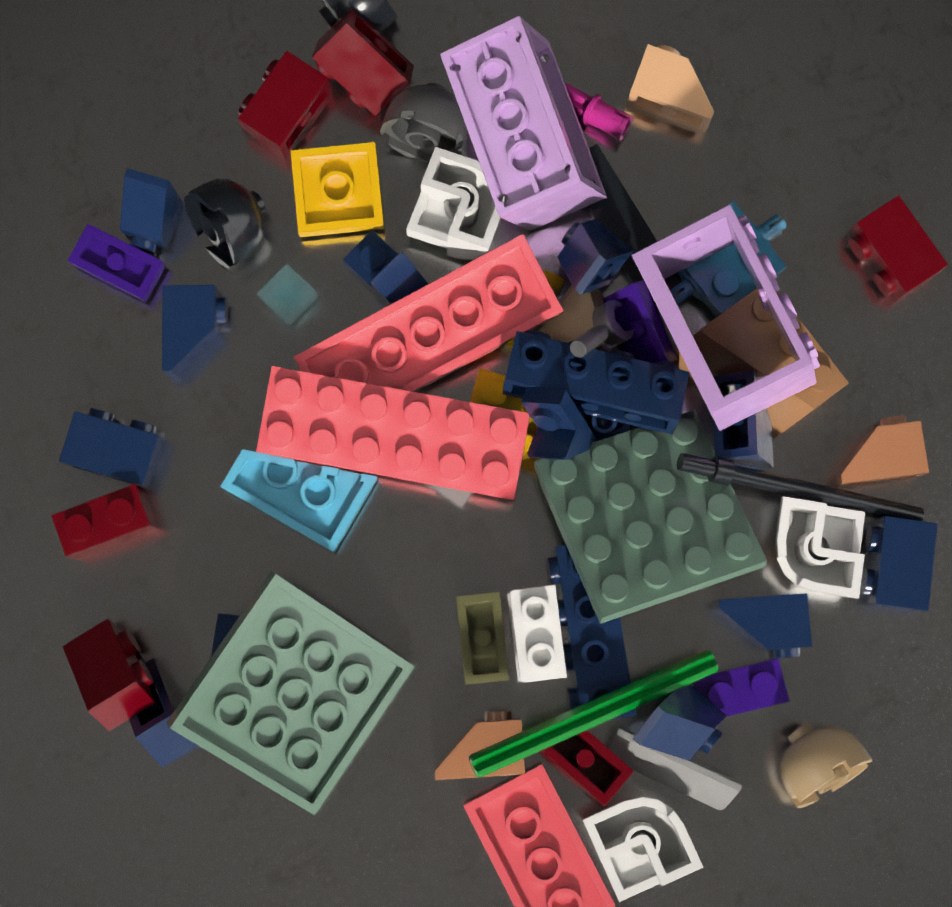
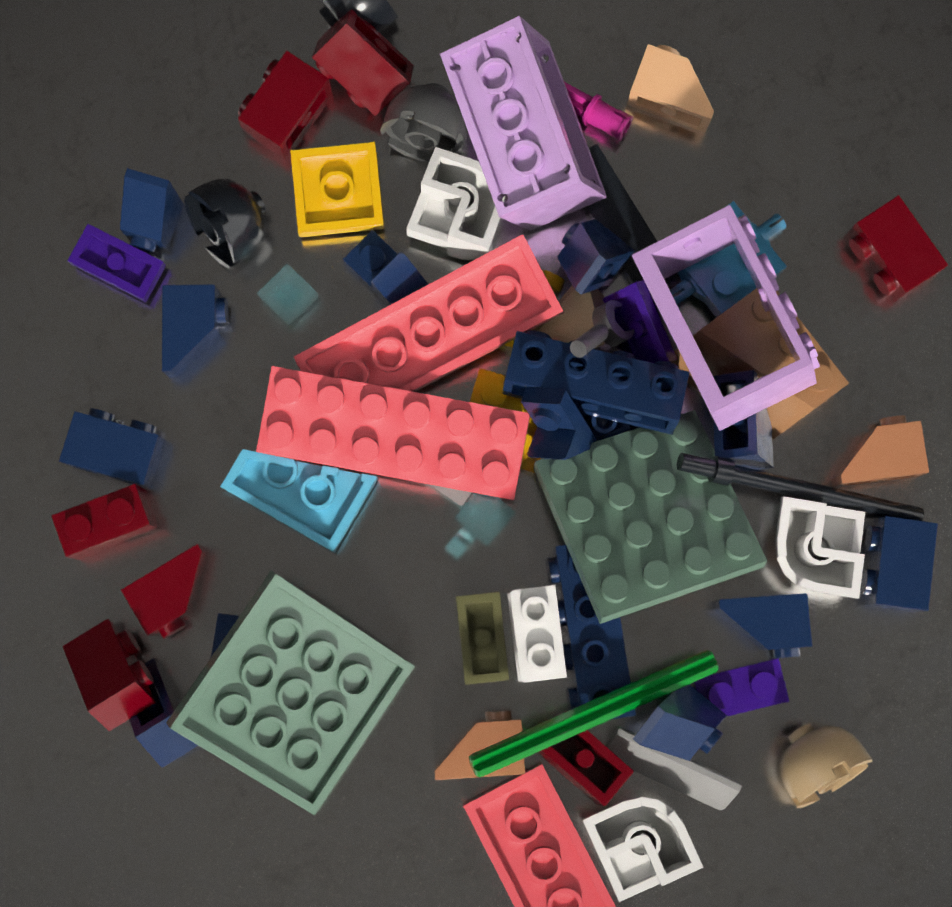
none -> dark red slope [121,544,209,639]
none -> clear light blue plate [445,493,516,561]

